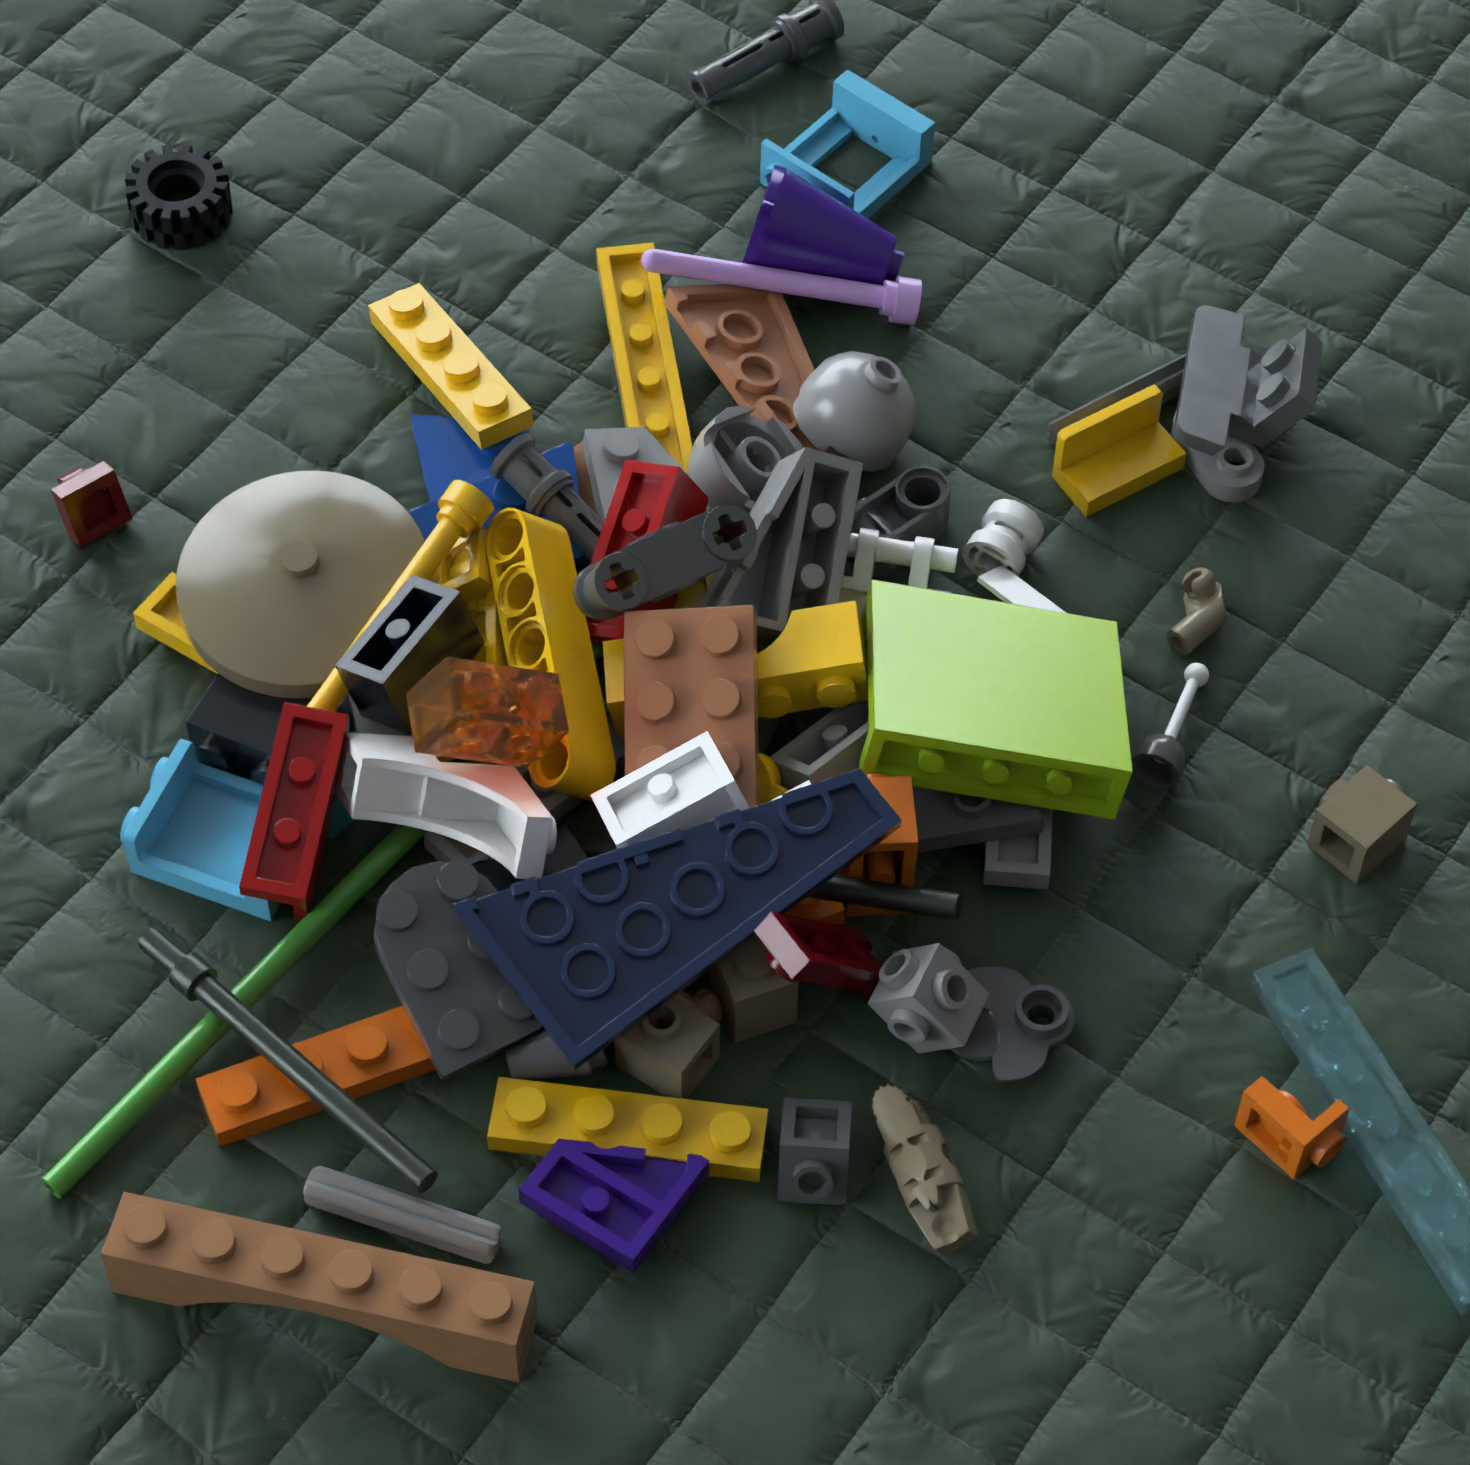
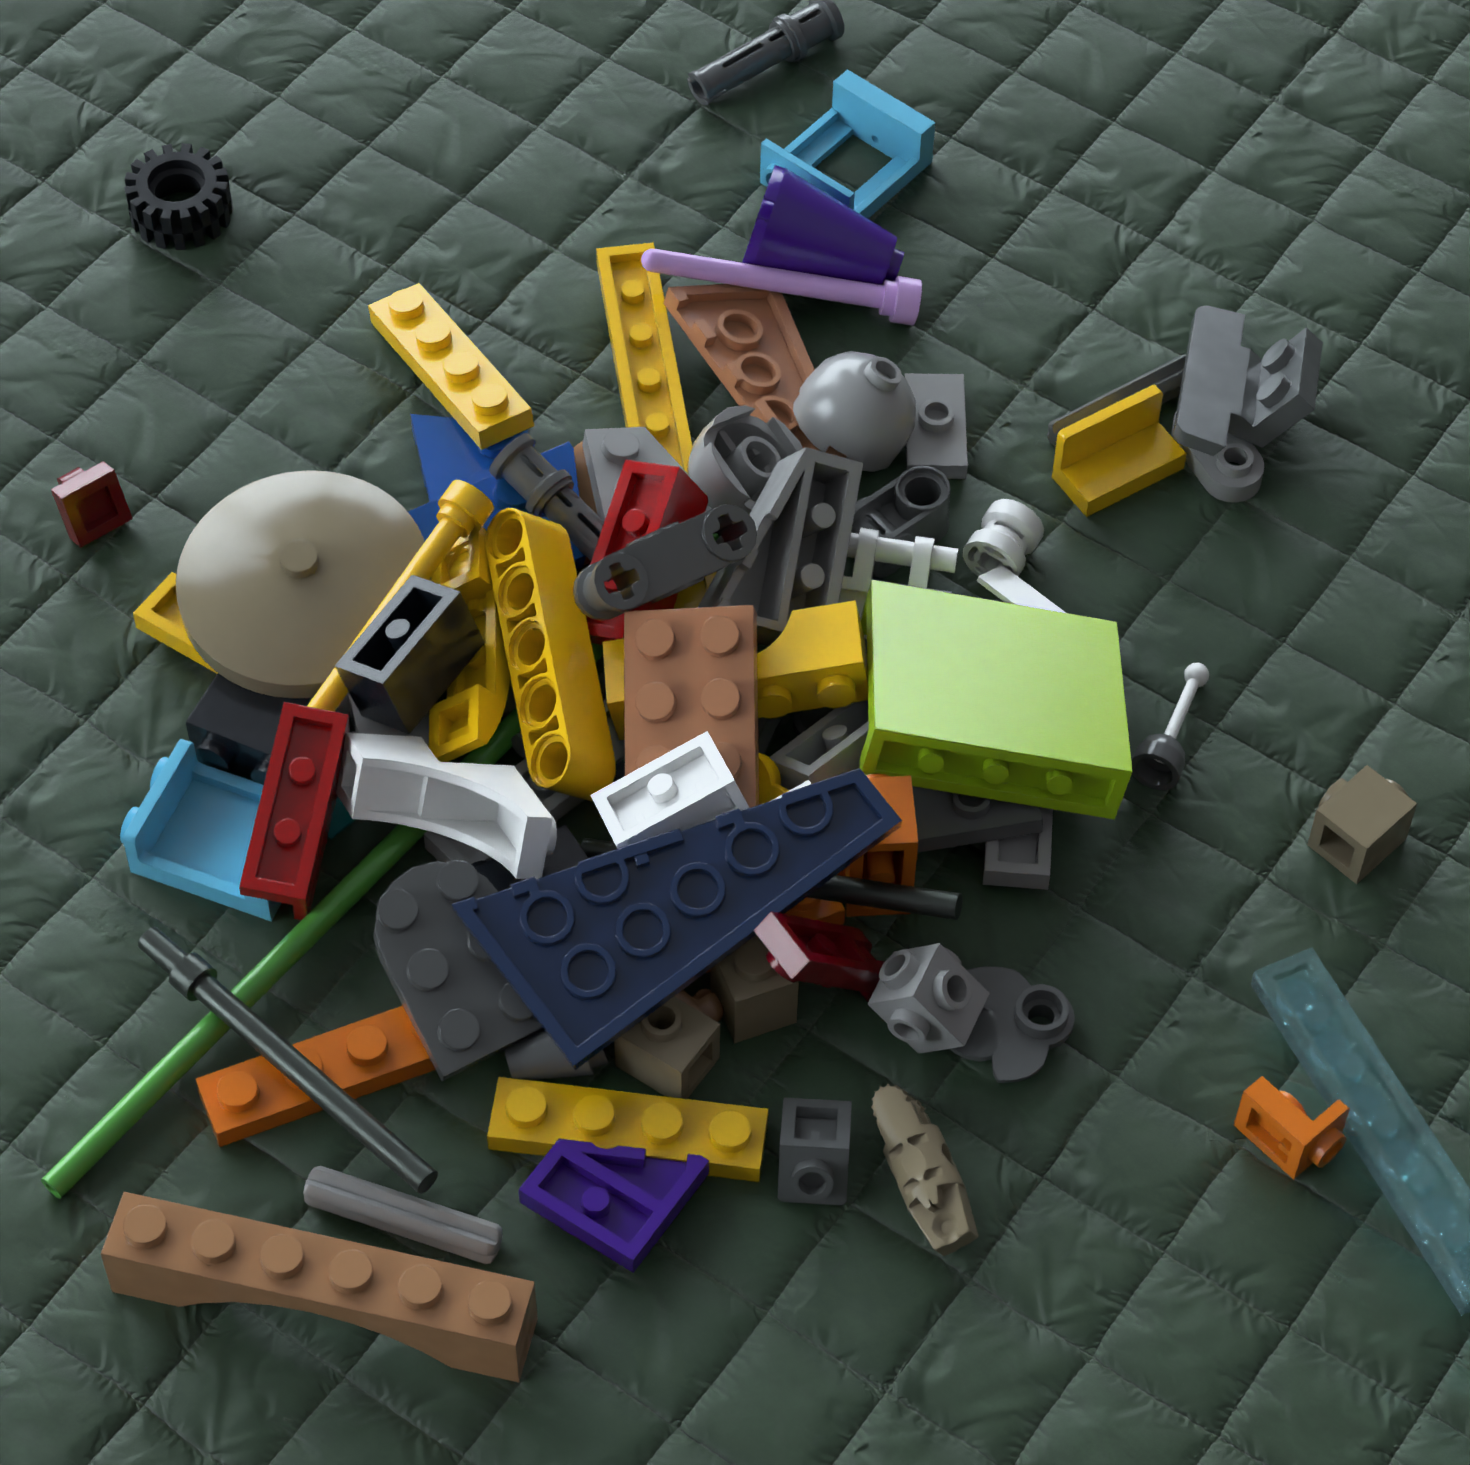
clear orange brick [406,657,569,768] -> none
dark tan arm [1166,567,1227,656] -> none
none -> light grey plate [905,373,968,479]

